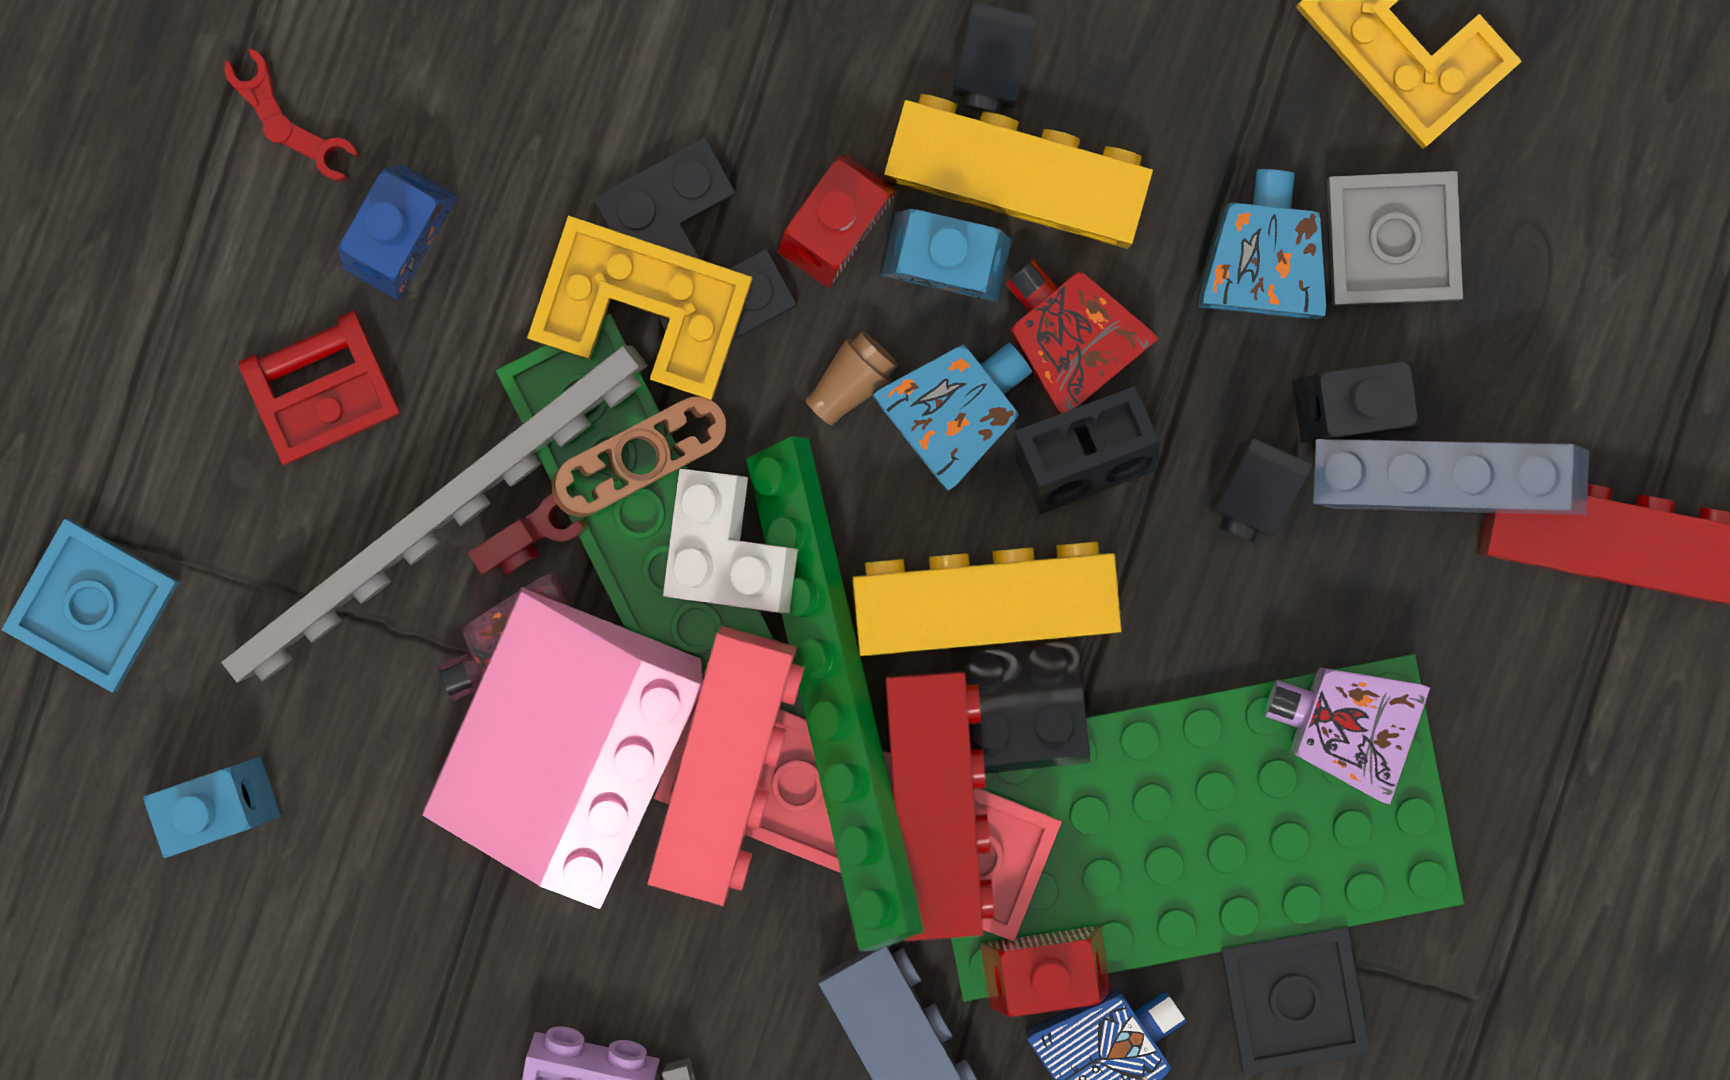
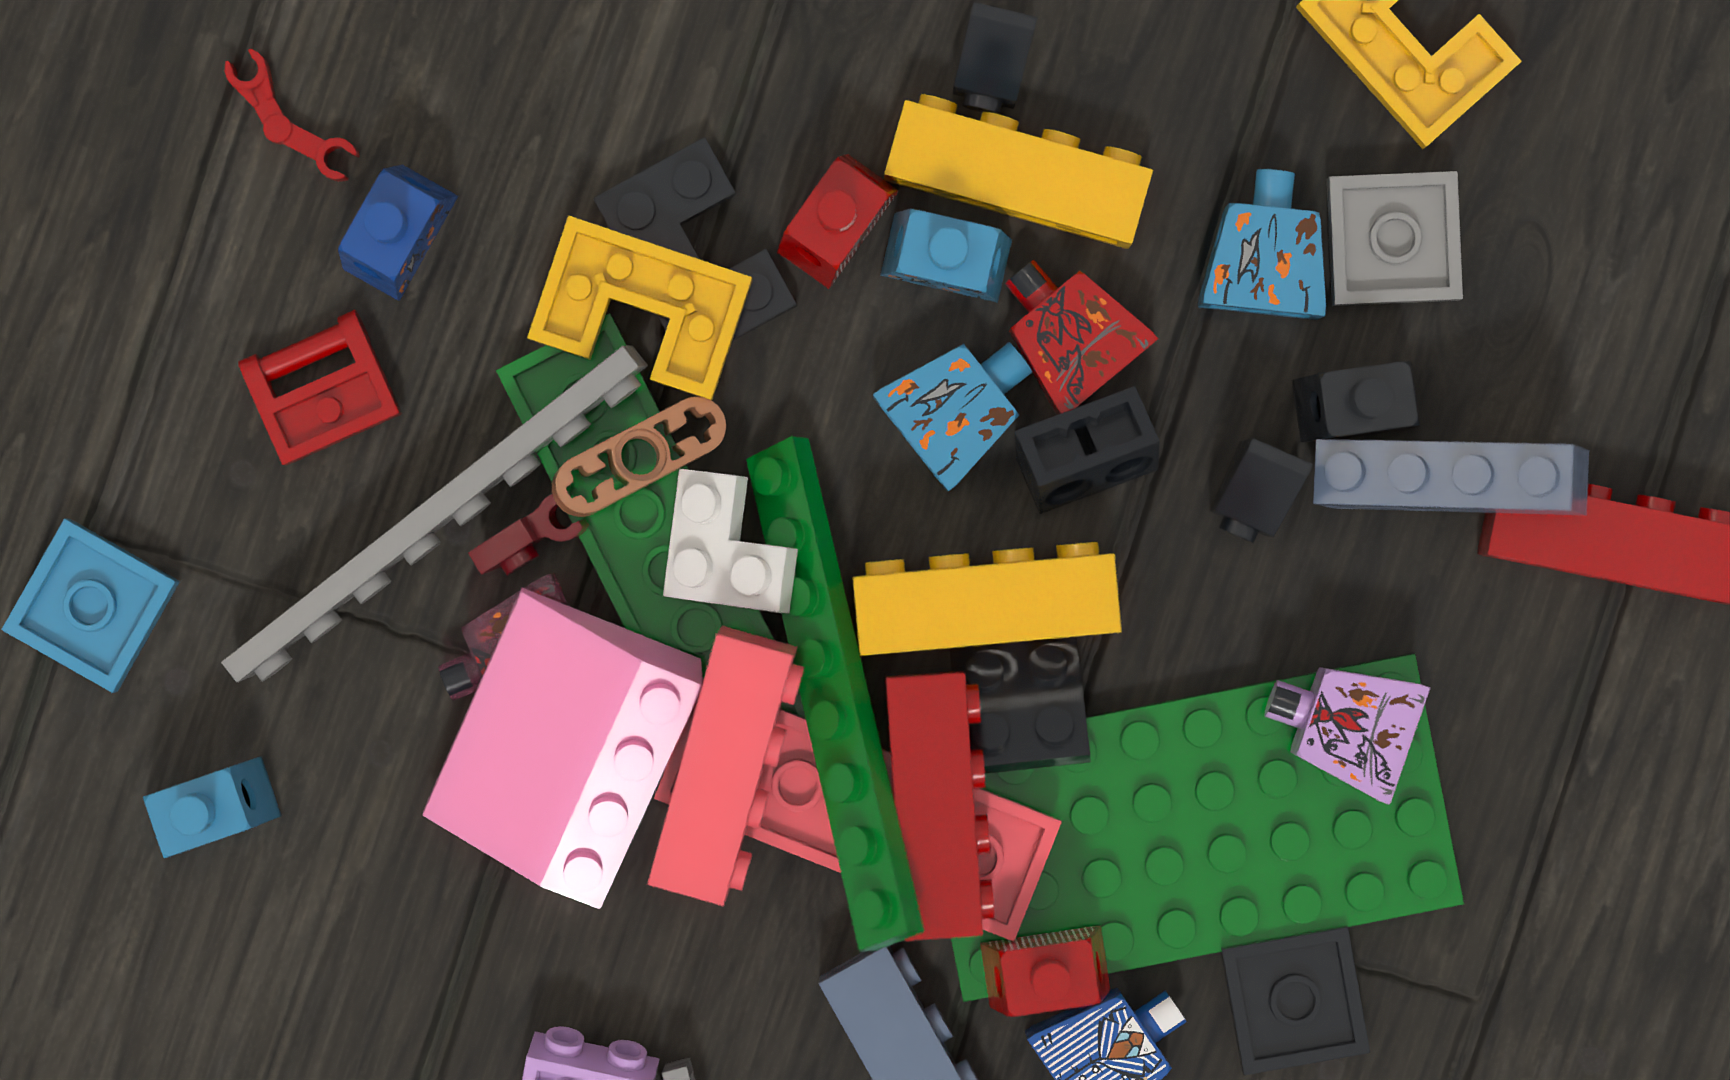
medium nougat cone [805,331,899,426] -> none

